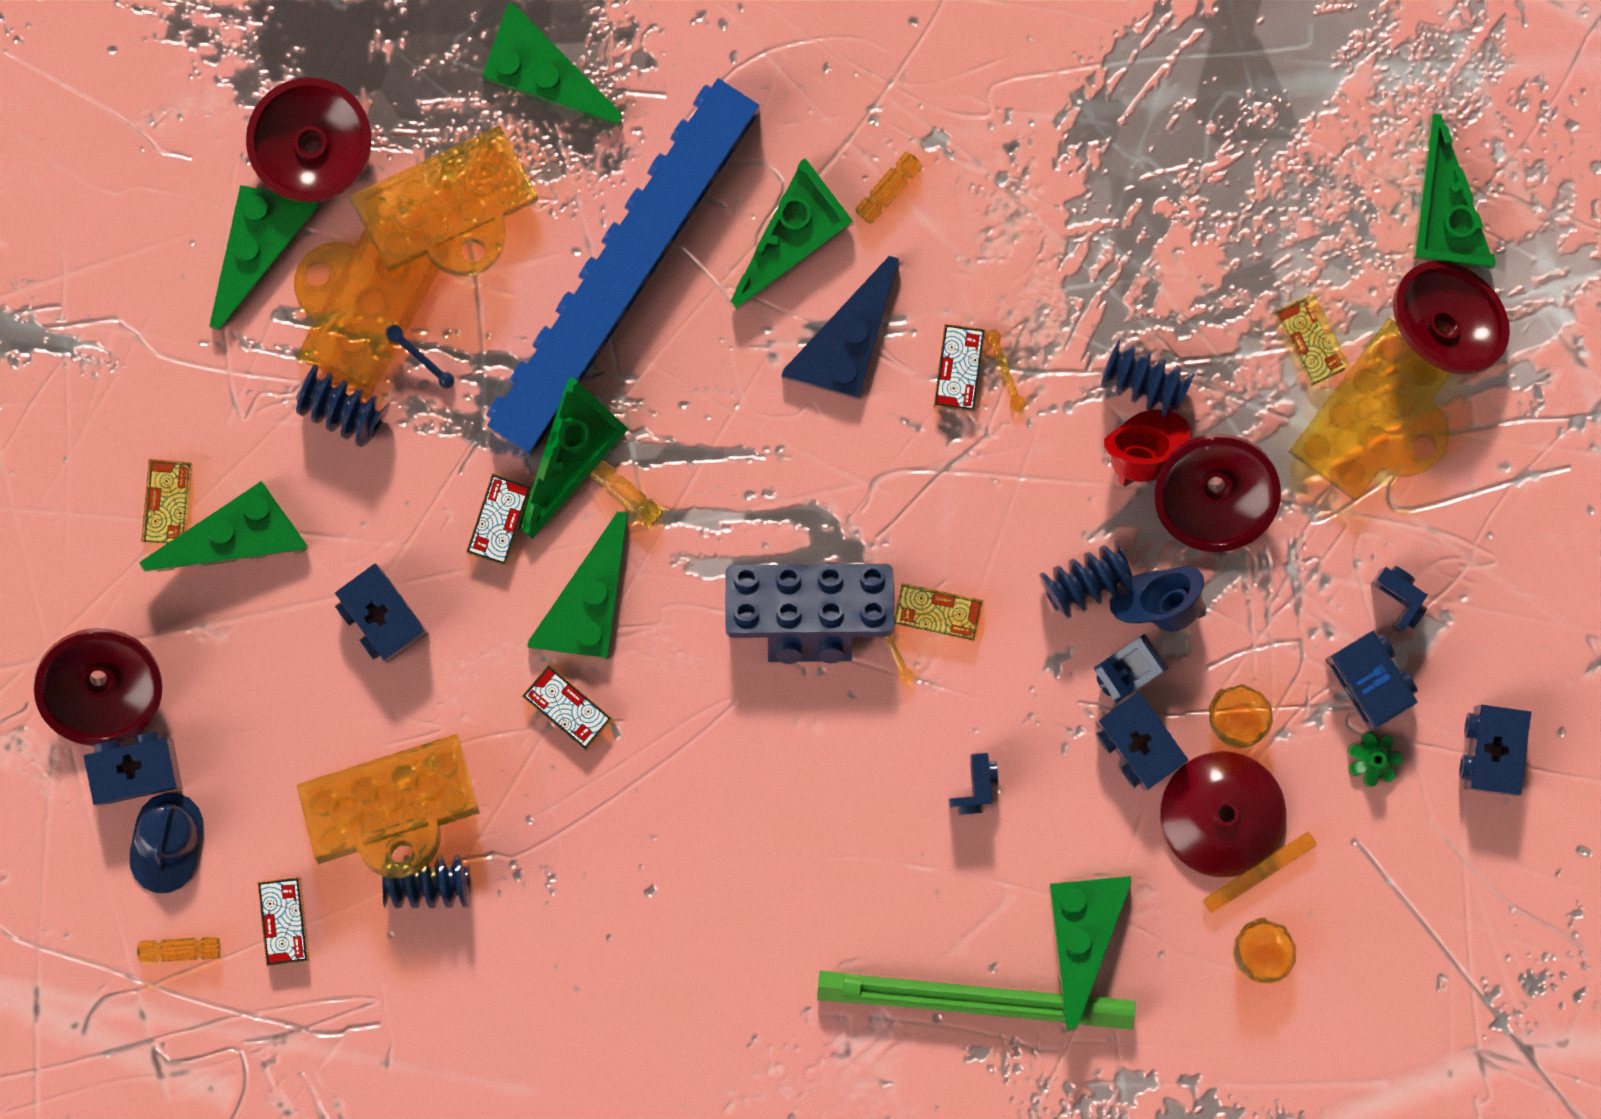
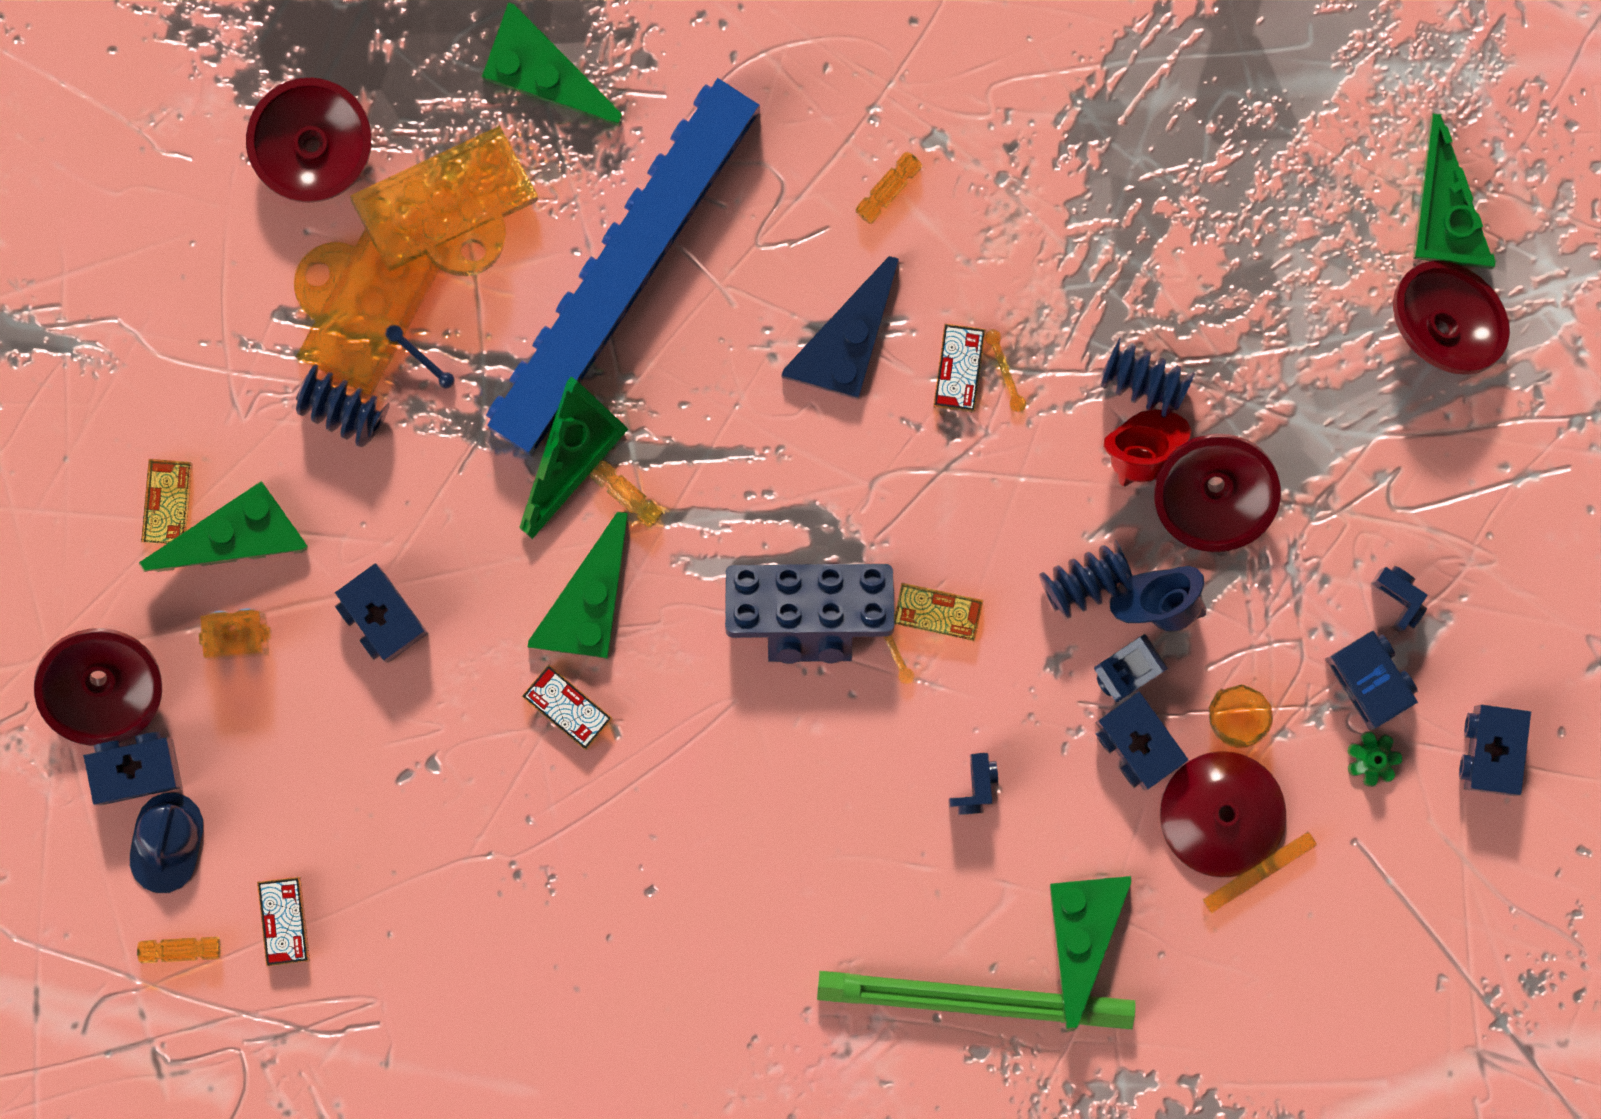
green wing [209,185,320,330] -> none
clear yellow plate [296,734,480,878] -> none
dark blue piece [382,855,471,909] -> none
tile [466,474,532,567] -> none
green wing [730,158,853,310] -> none
clear yellow hair [1232,917,1296,985] -> none
clear yellow tile [1275,293,1351,387] -> none
clear yellow plate [1288,317,1452,502] -> none
none -> clear yellow head [198,608,272,660]

